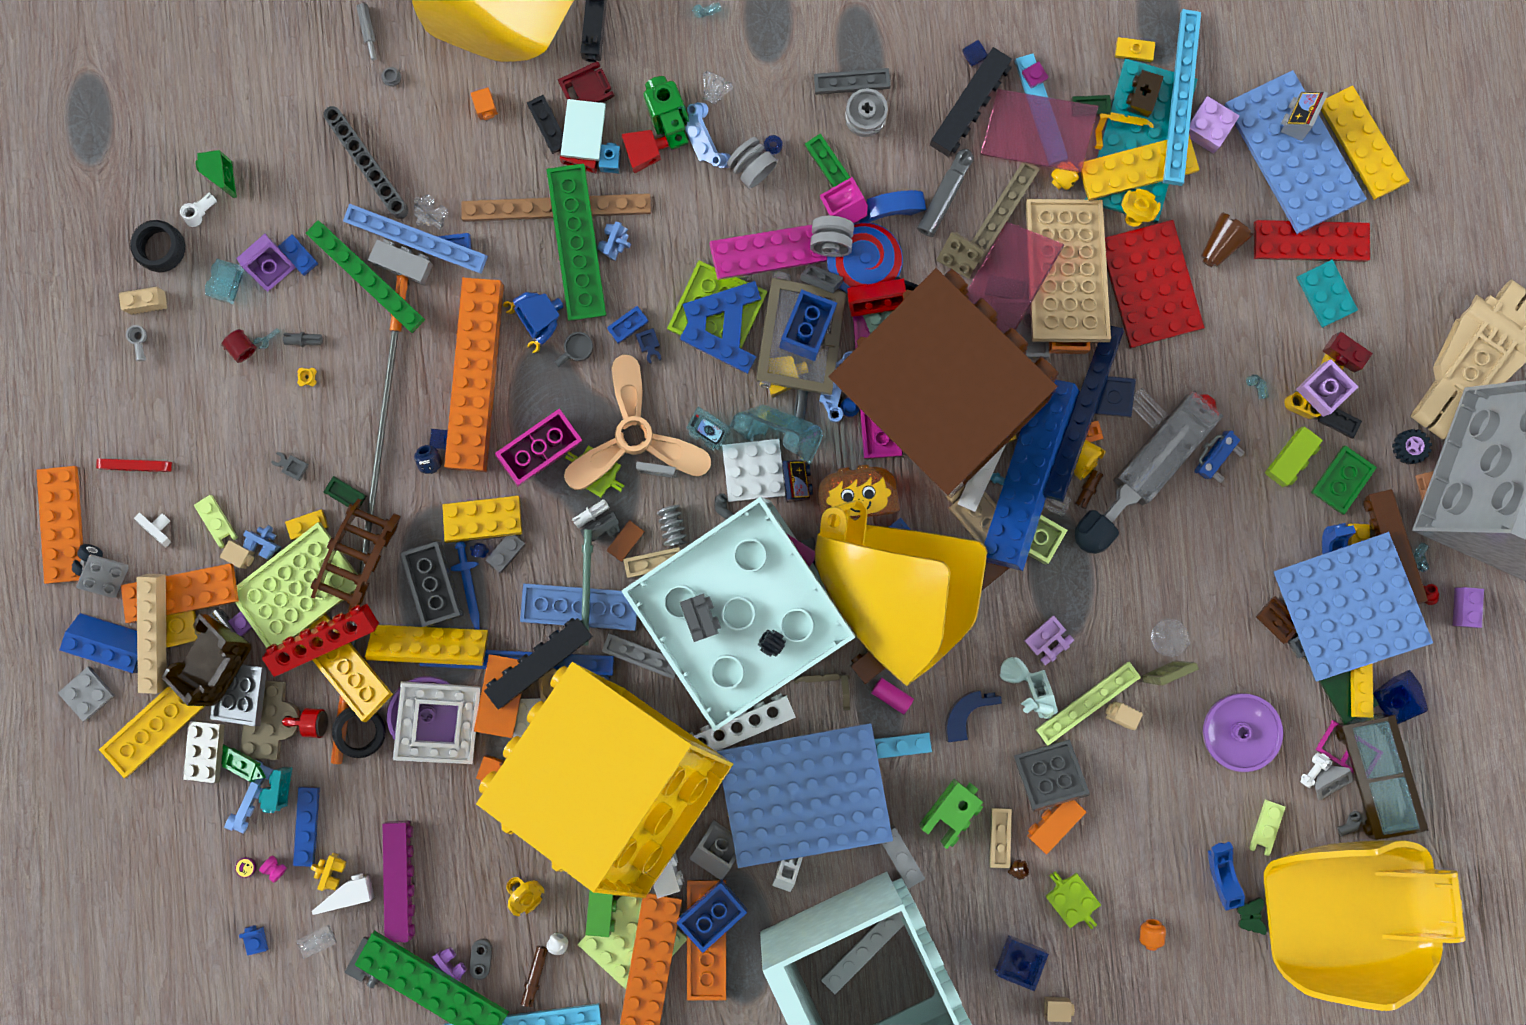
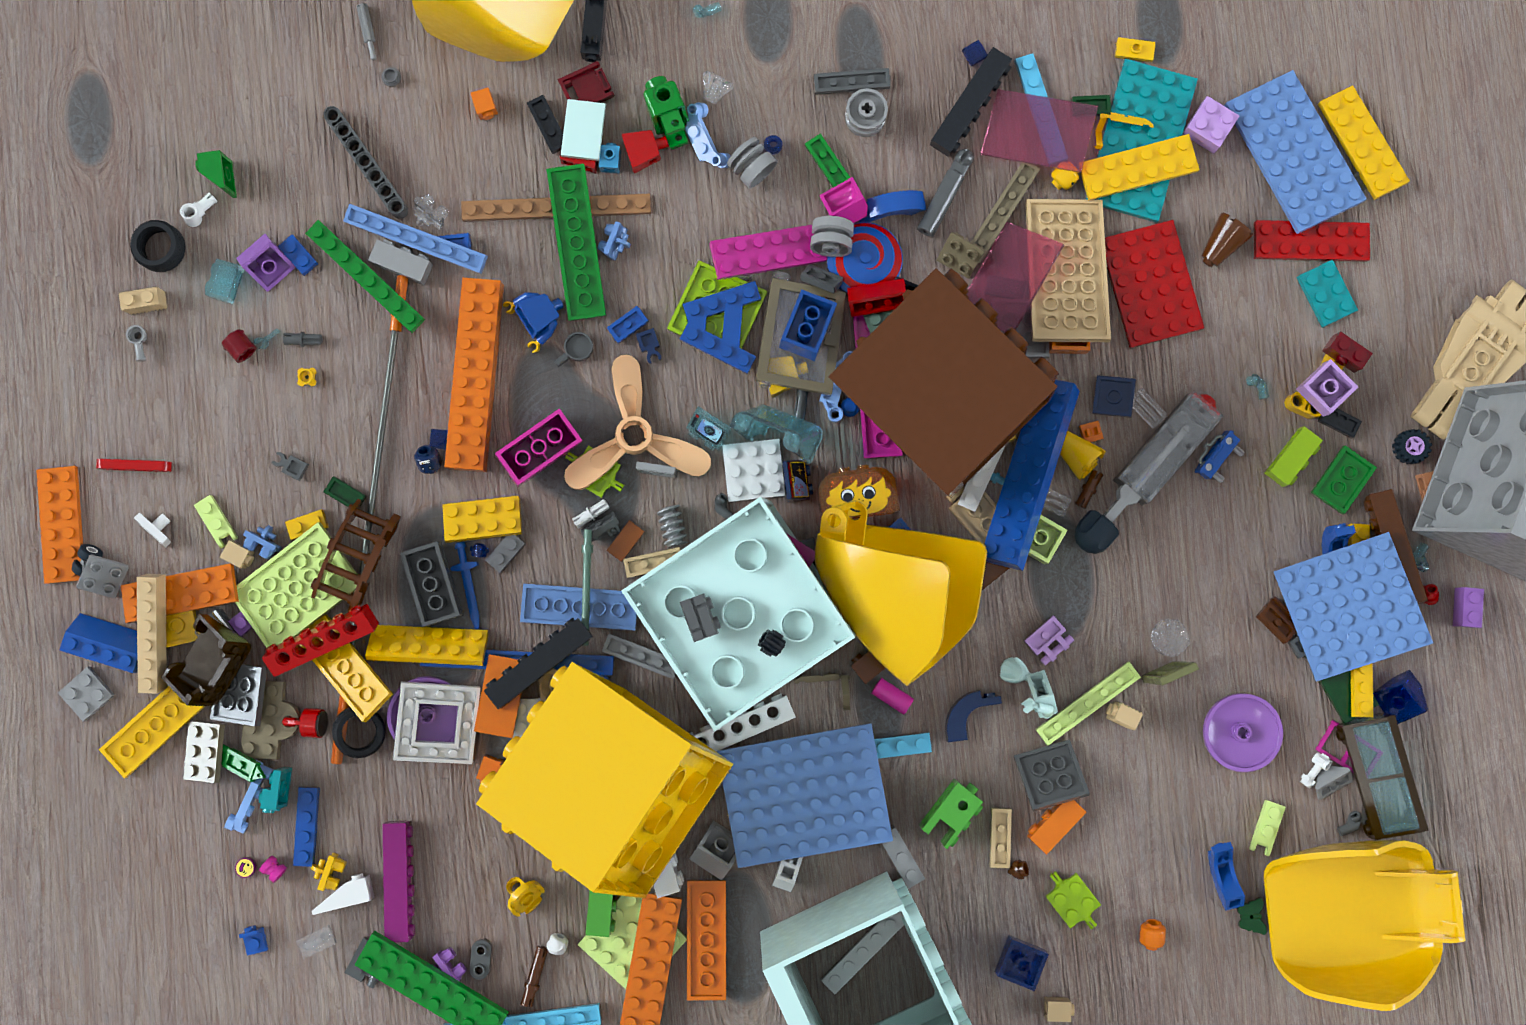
blue brick [676,879,747,953] -> none
magenta plate [1022,61,1049,89] -> none
dark blue plate [1043,326,1124,502] -> none
yellow tile [1122,189,1161,227] -> none
dark brown brick [1126,70,1164,118] -> none
medium azure plate [1163,9,1201,186] -> none
slope [1281,92,1328,141] -> none

